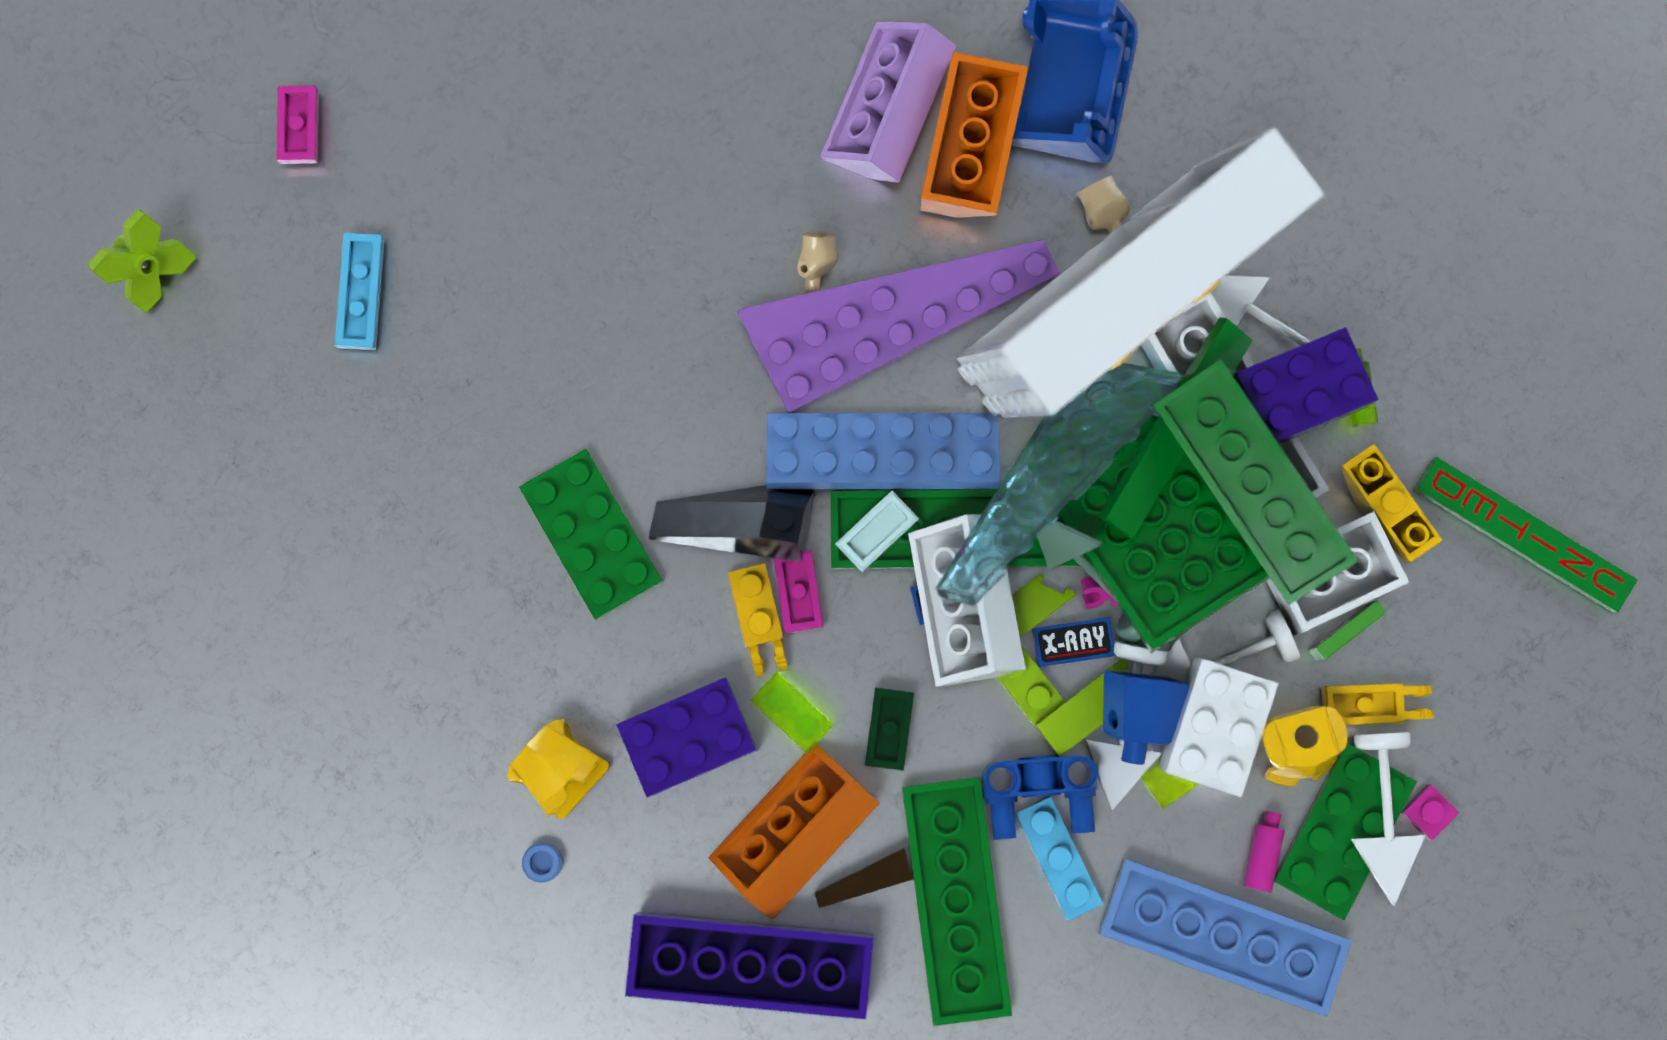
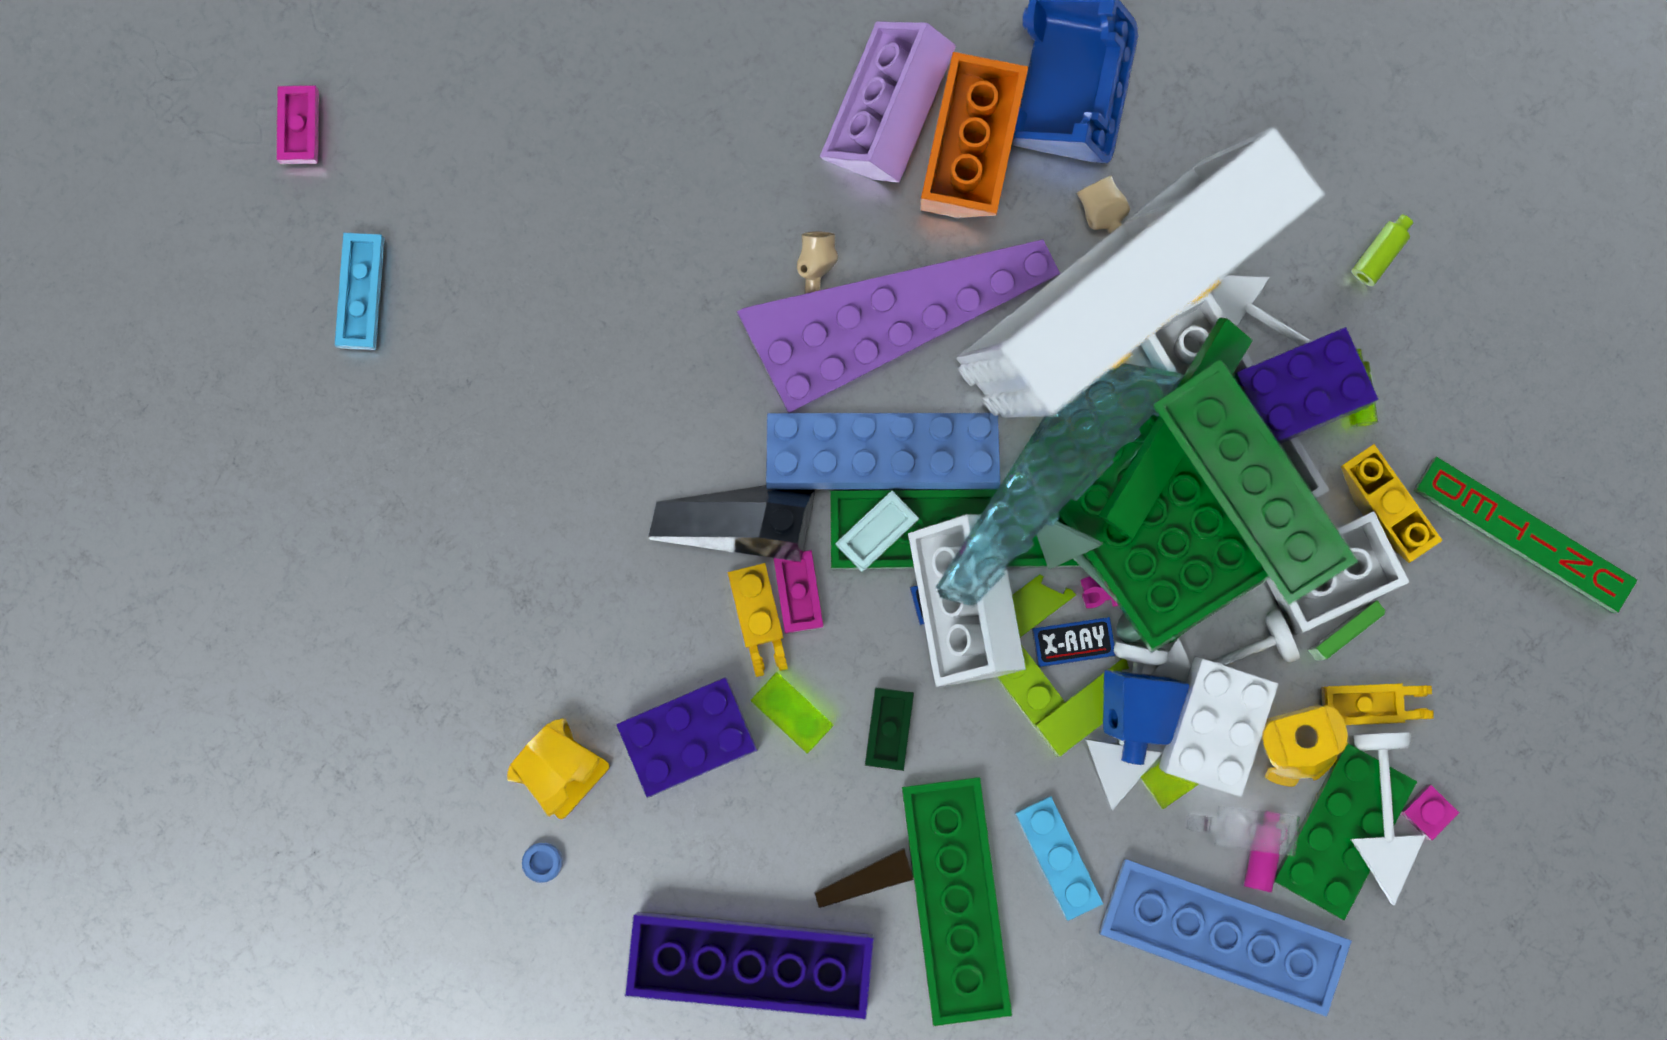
lime plant [88,209,196,312] -> none
green plate [519,448,663,621] -> none
orange slope [708,743,880,920] -> none
blue piece [981,755,1098,840] -> none
none -> clear plate [1186,806,1300,856]
none -> lime cylinder [1351,214,1413,286]

